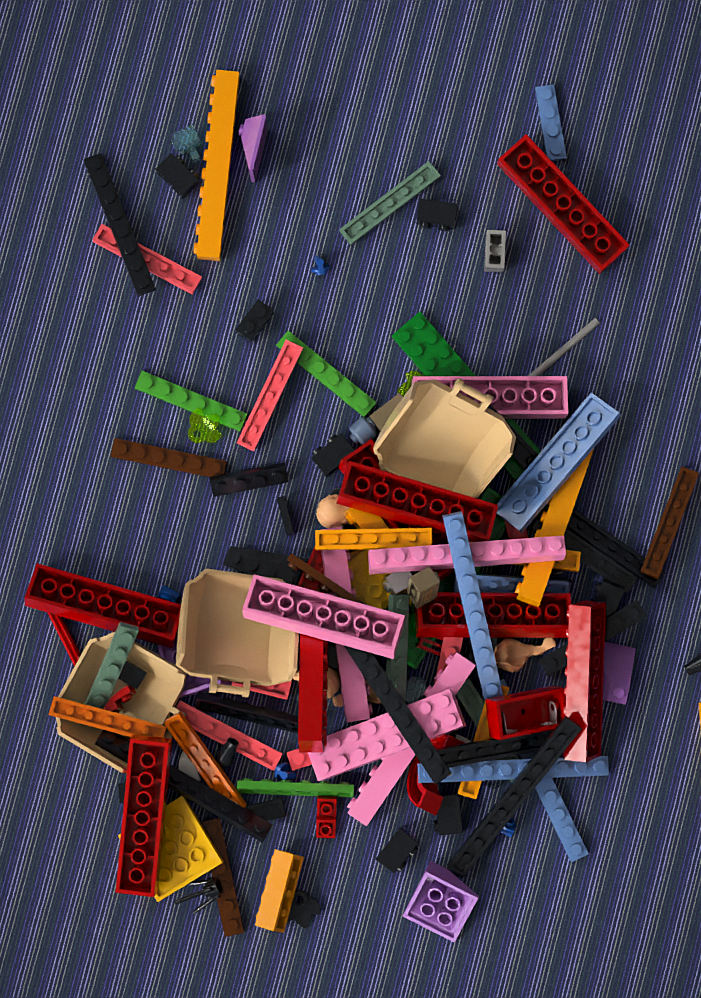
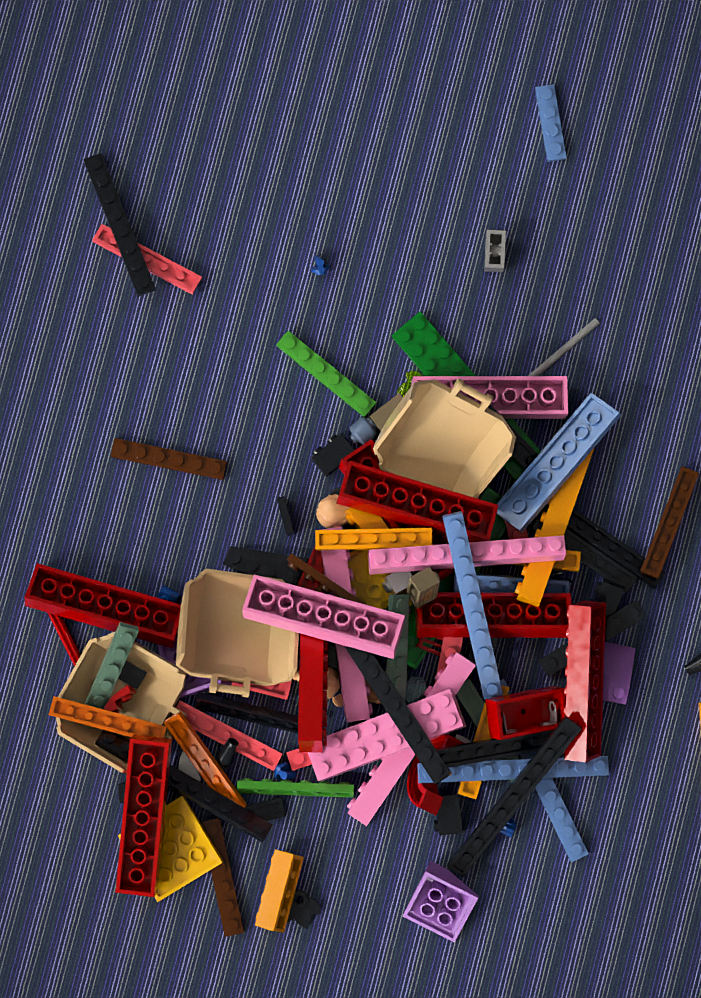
bright green plate [135,371,248,432] -> none
black brick [155,153,199,199] -> none
clear light blue brick [171,125,201,163] -> none
black plant [174,878,223,914] -> none
clear neon green plate [188,407,222,443] -> none
light orange brick [194,69,240,261] -> none
black plate [210,462,289,497] -> none
black brick [235,299,274,344] -> none
coral plate [237,340,304,452] -> none
medium lavender slope [239,114,268,183] -> none
red slope [316,796,337,838] -> none
sand green plate [339,161,441,246] -> none
black brick [376,828,418,873] -> none
black brick [416,198,457,232] -> none
light nougat hair [494,638,557,673] -> none
red brick [497,134,630,274] -> none

